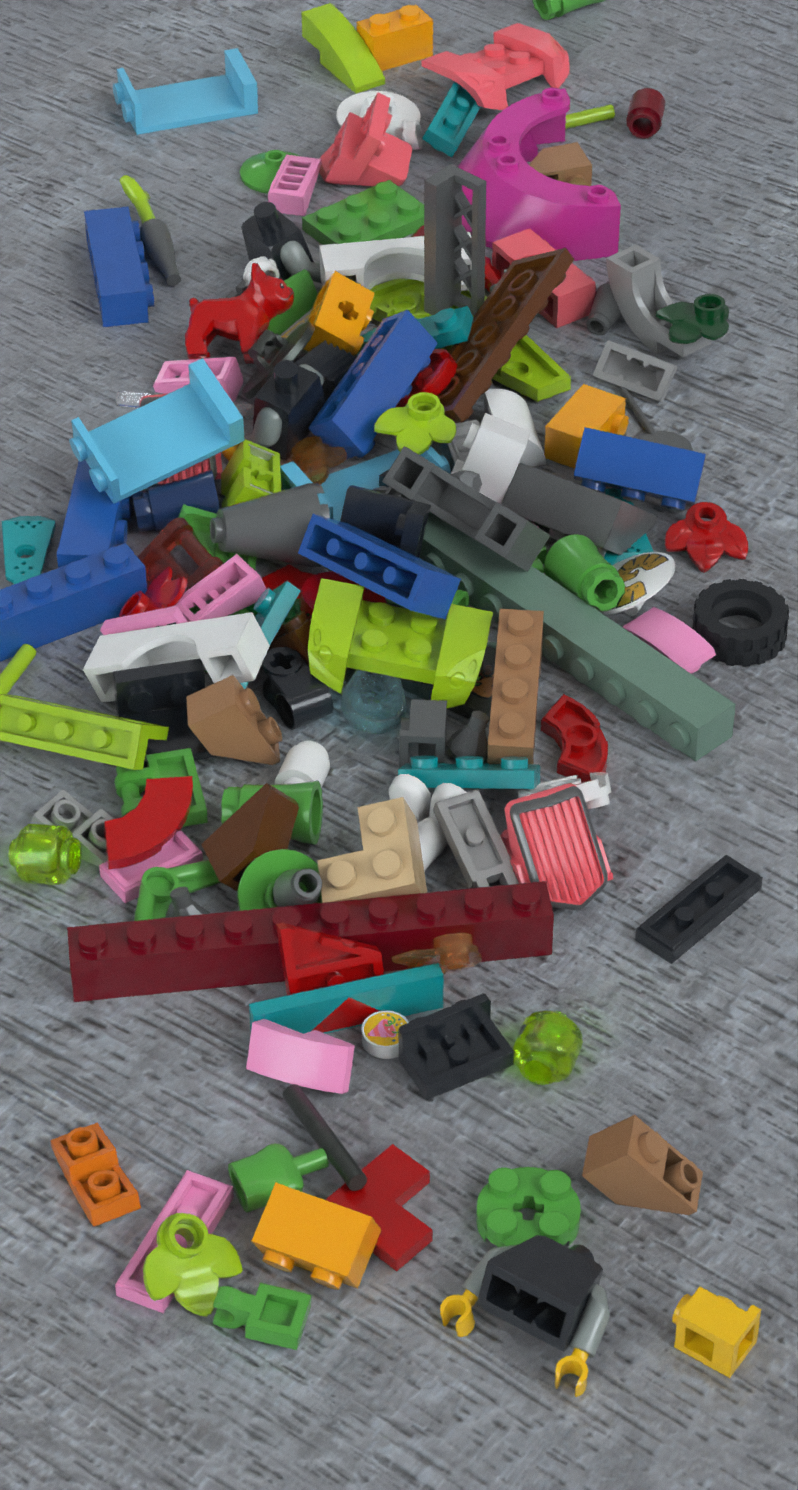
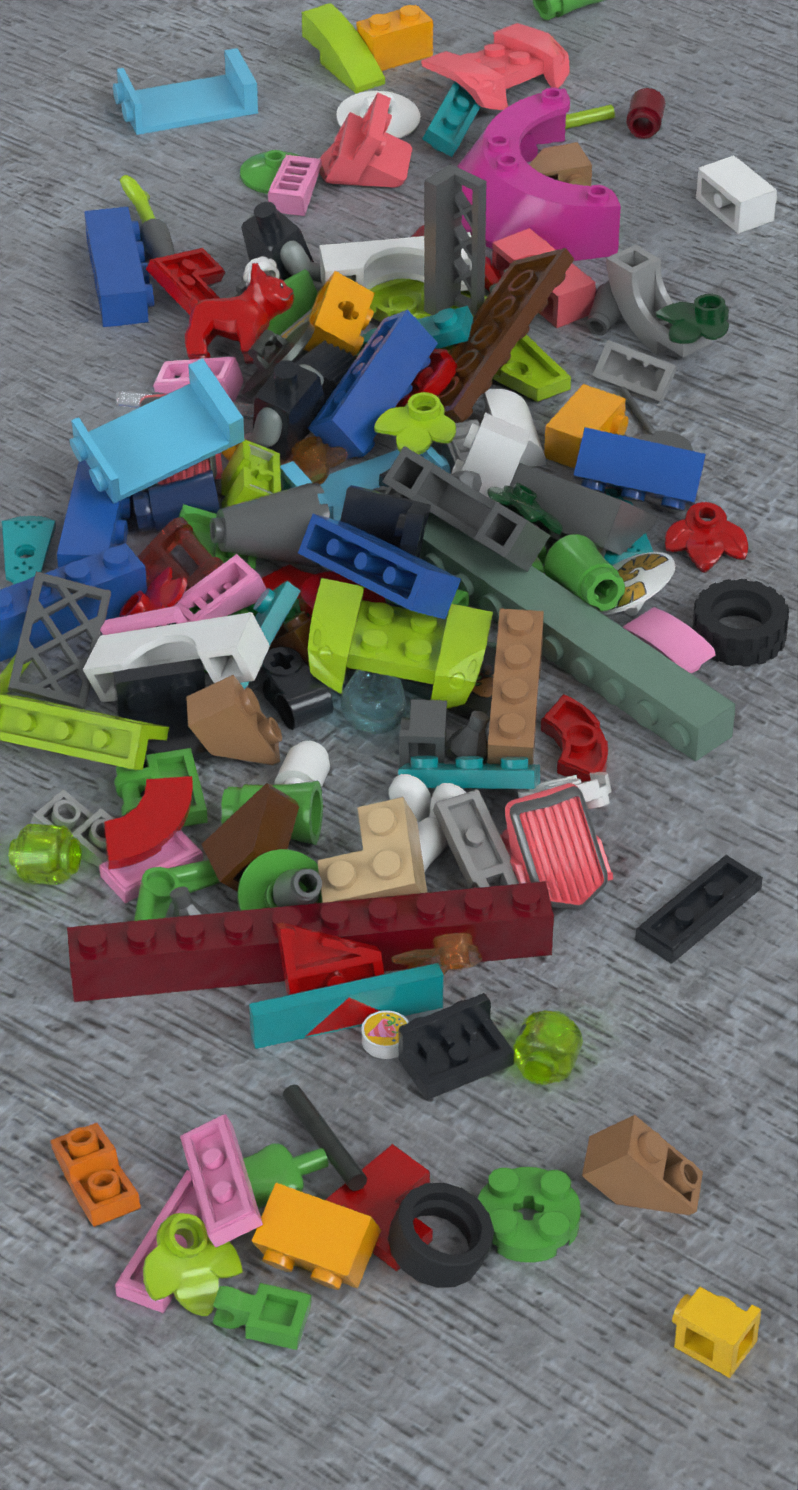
bright pink slope [246,1019,355,1094] -> none
bright green plate [302,180,424,245] -> none
white plate [395,119,423,151] -> none
black torso [440,1235,610,1397] -> none
none -> dark grey window [8,571,111,709]
none -> red tile [146,248,225,315]
none -> bright pink tile [180,1114,263,1248]
none -> black tyre [388,1183,494,1288]
none -> dark green plate [487,483,563,535]
none -> white brick [696,156,777,234]

